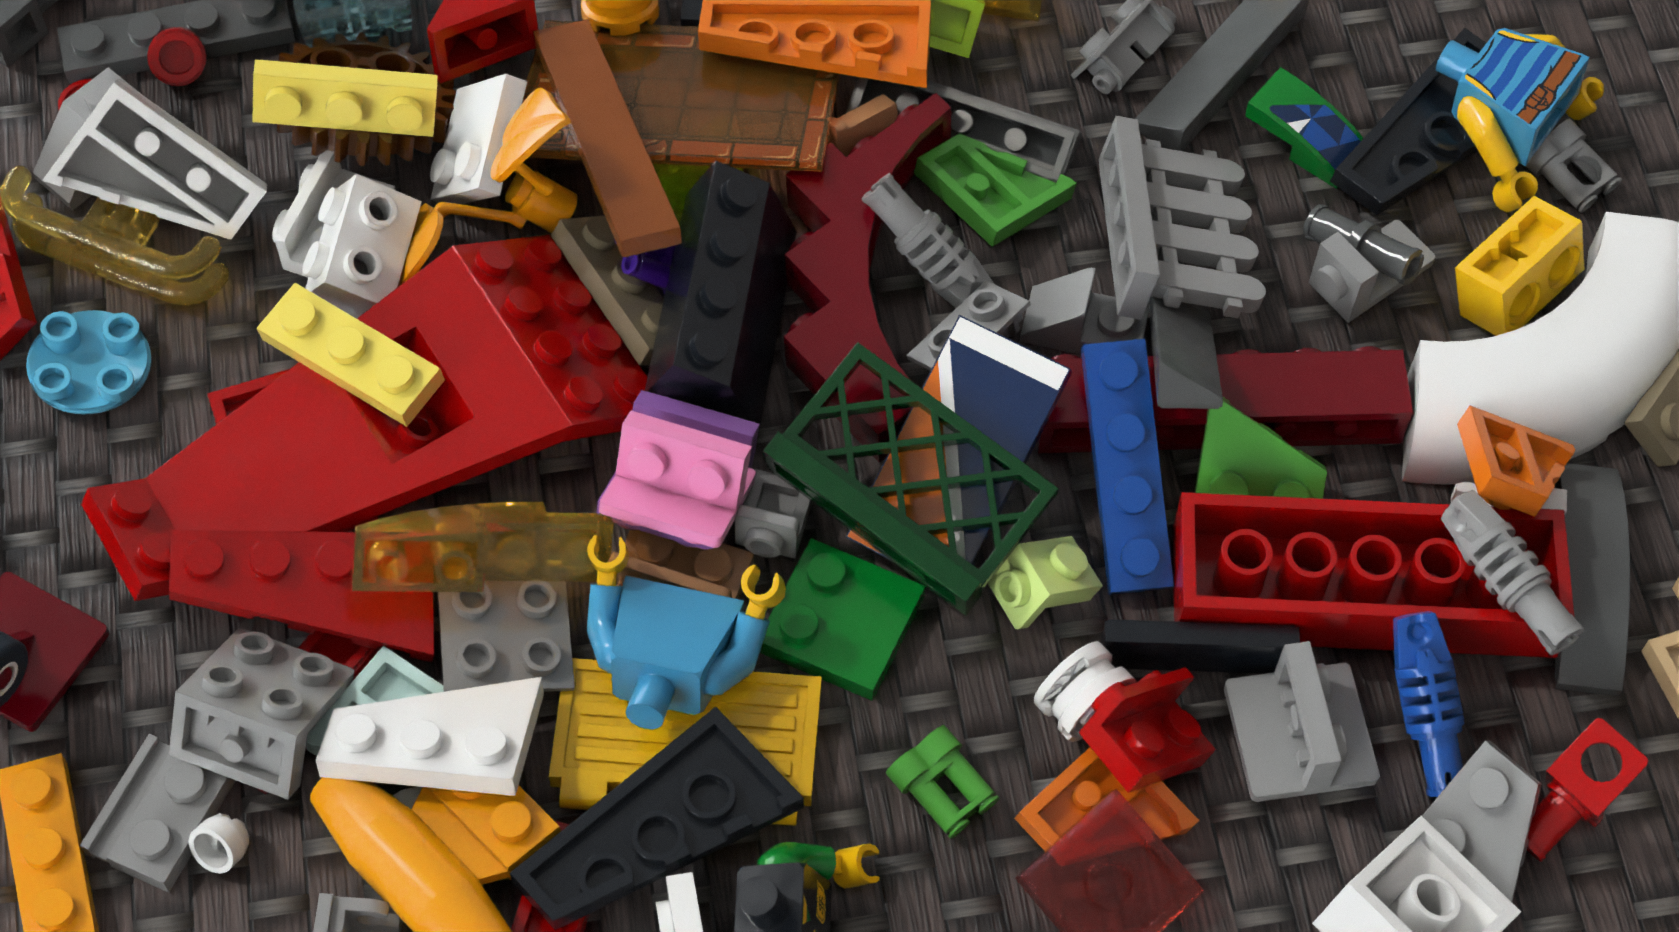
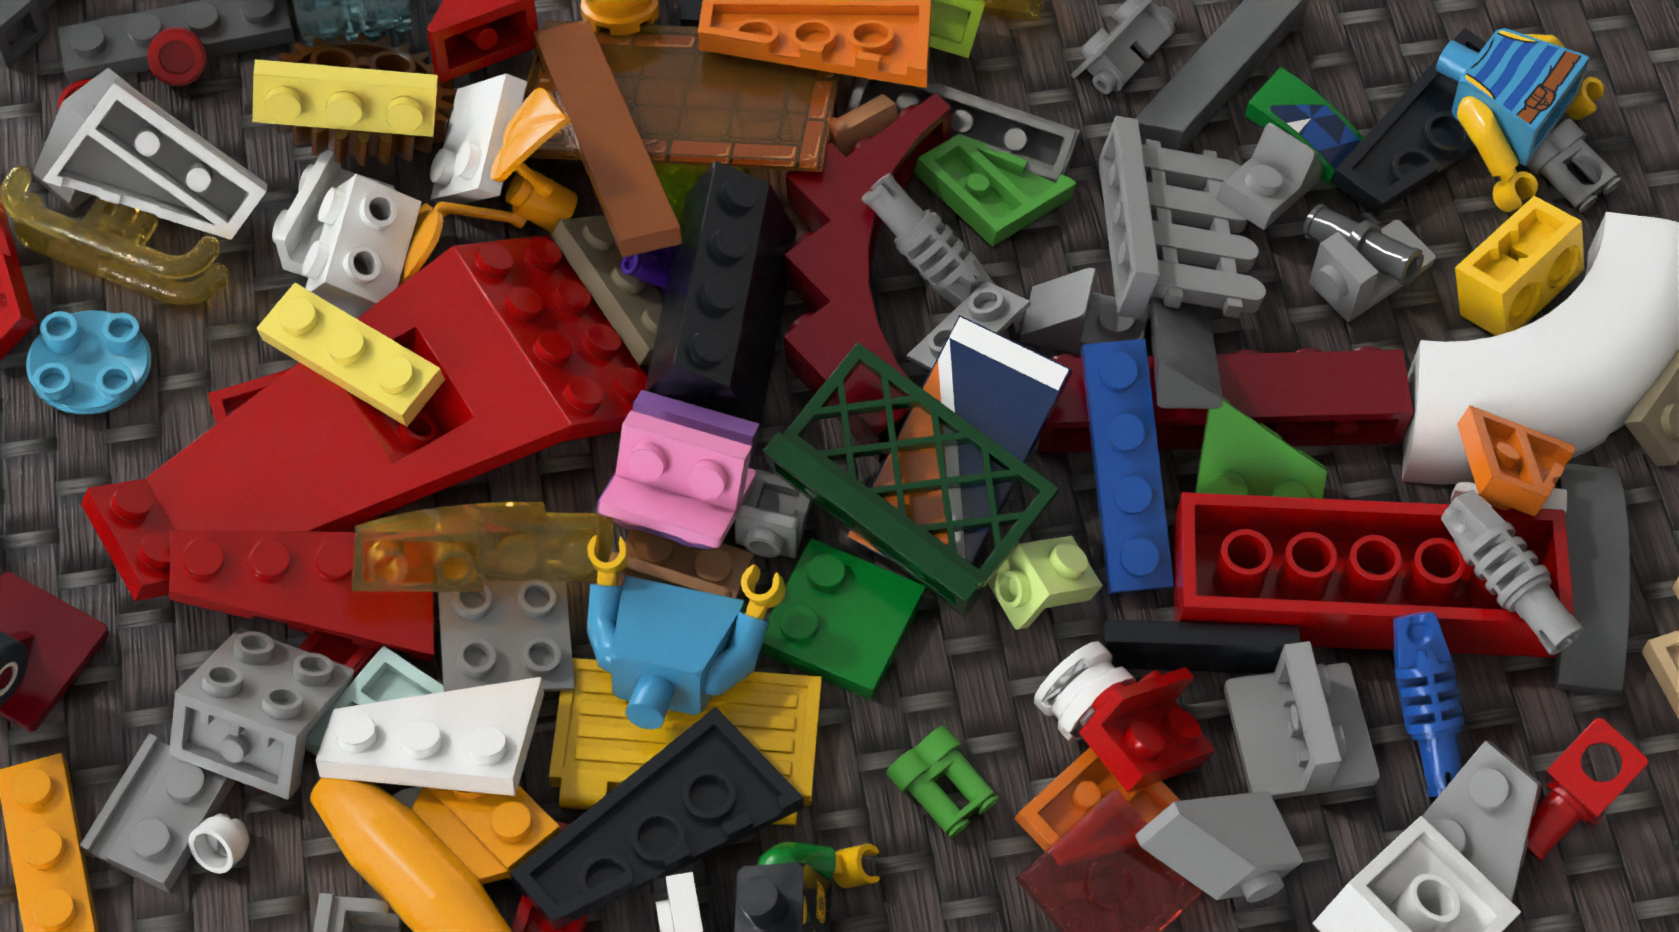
none -> light grey slope [1135,791,1303,903]
none -> light grey slope [1216,123,1323,230]

